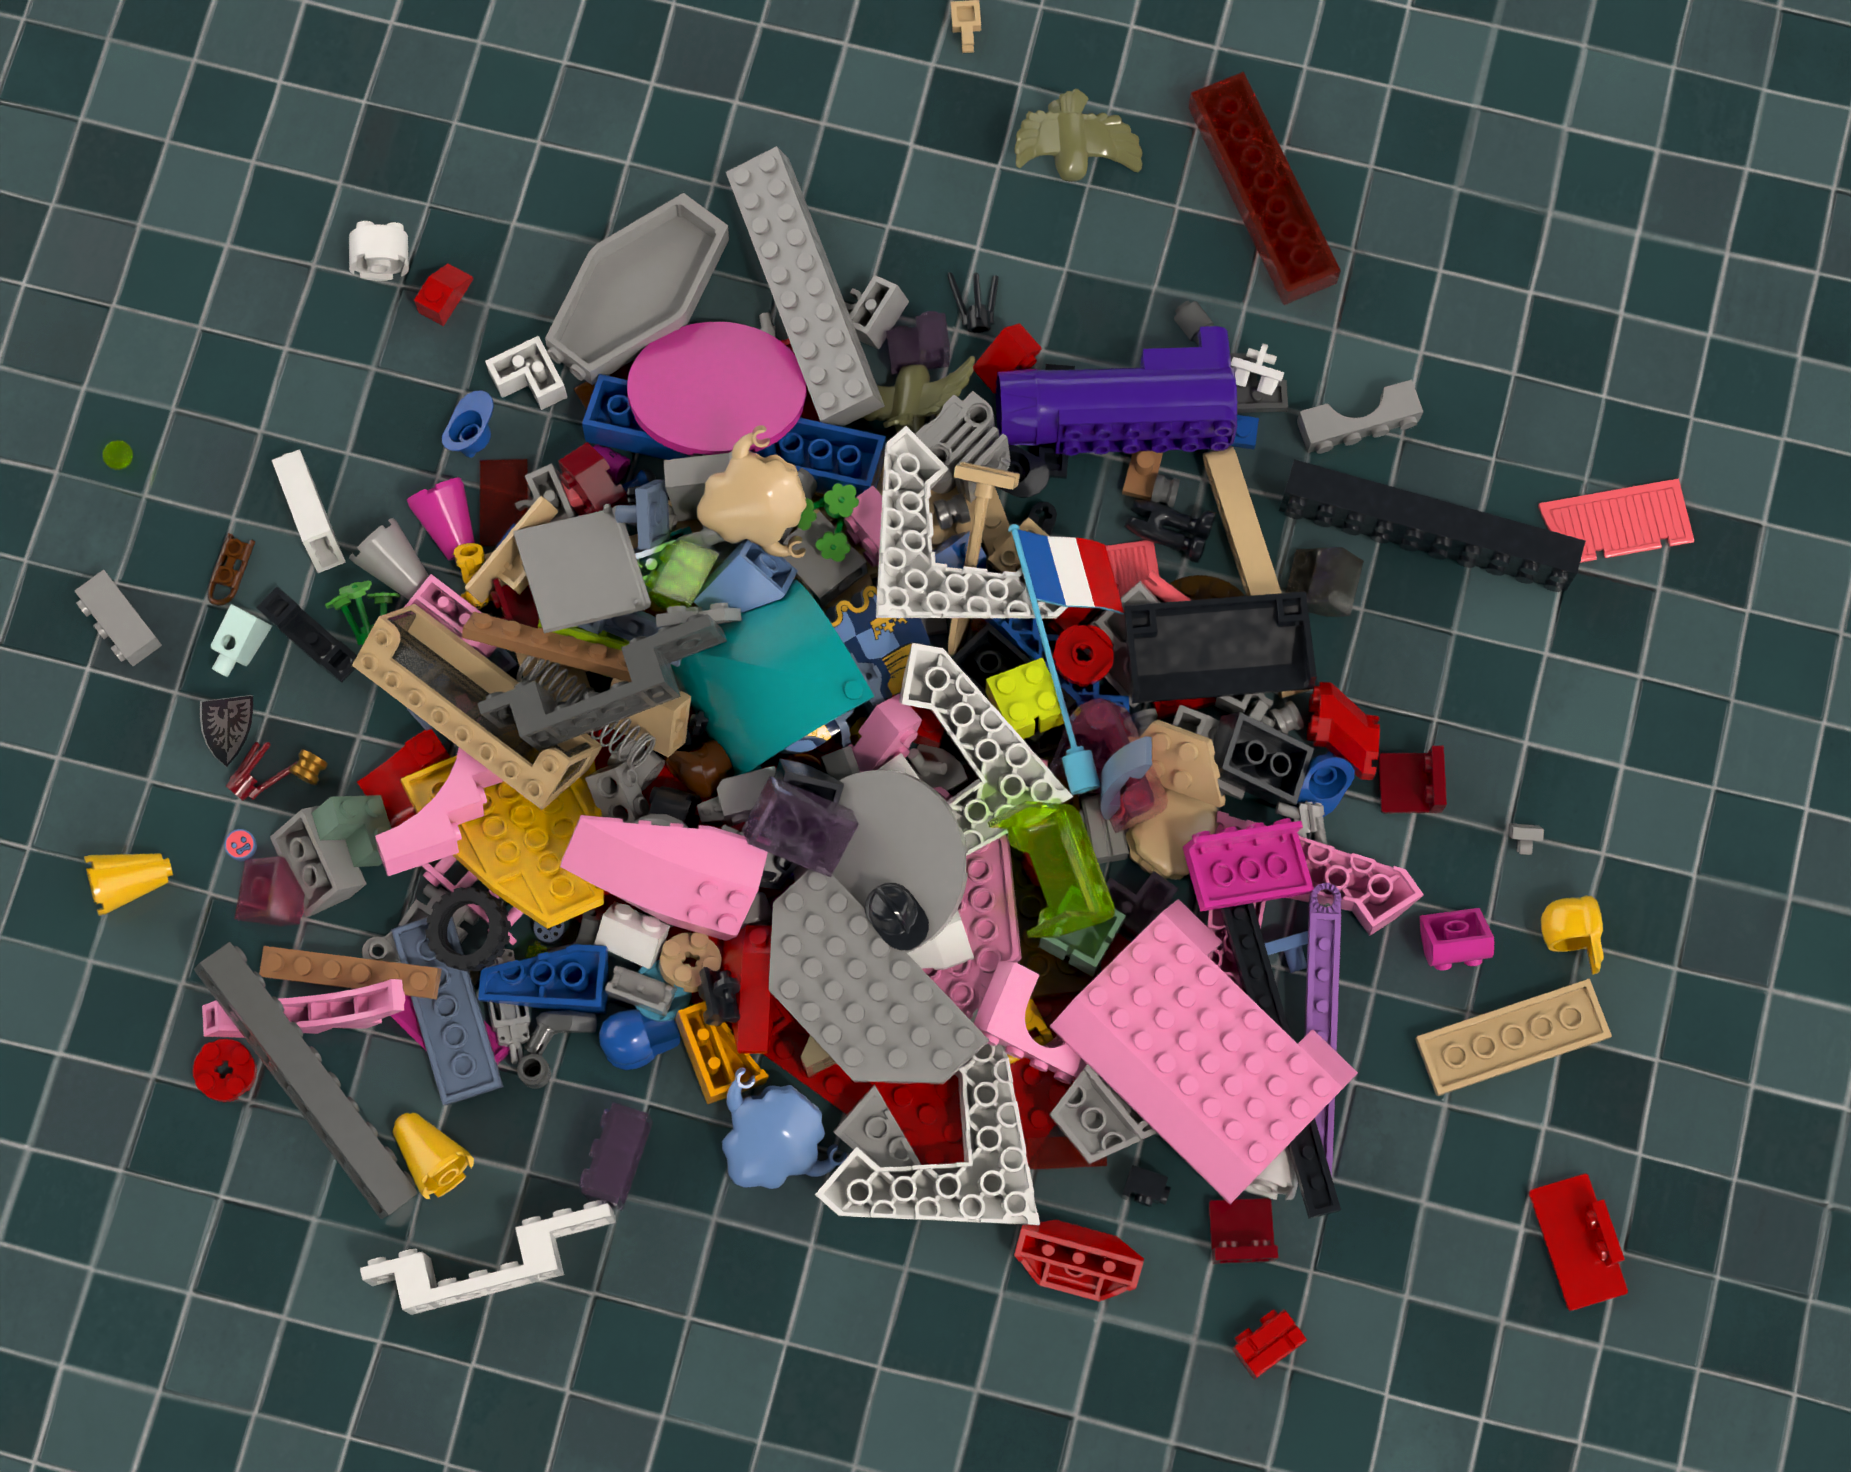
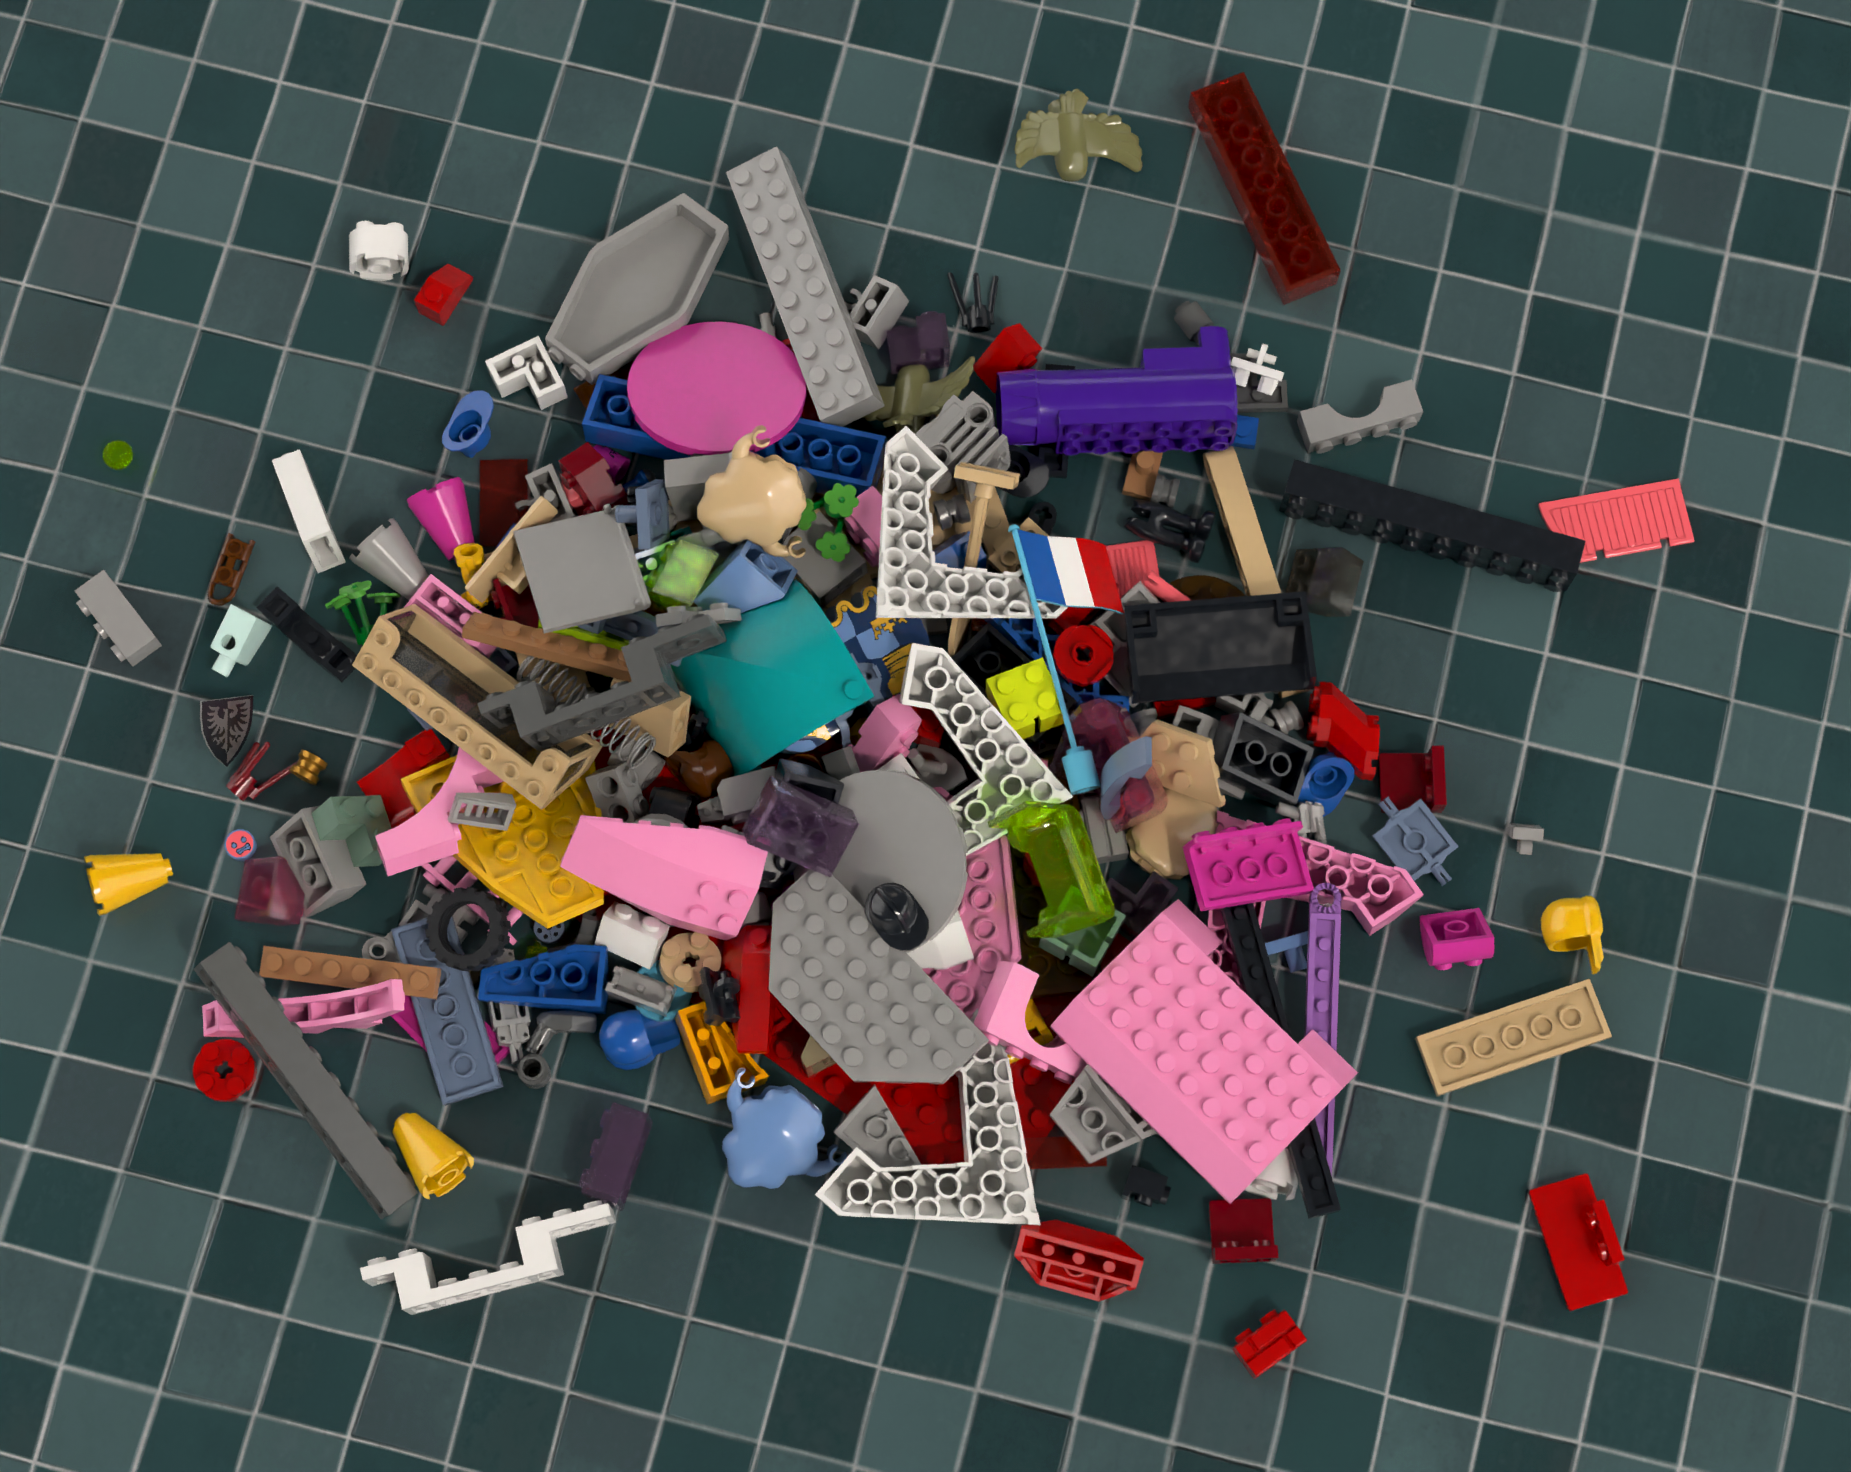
tan plate [951,0,981,53] -> none
none -> light grey slope [448,793,516,831]
none -> sand blue plate [1372,797,1458,886]

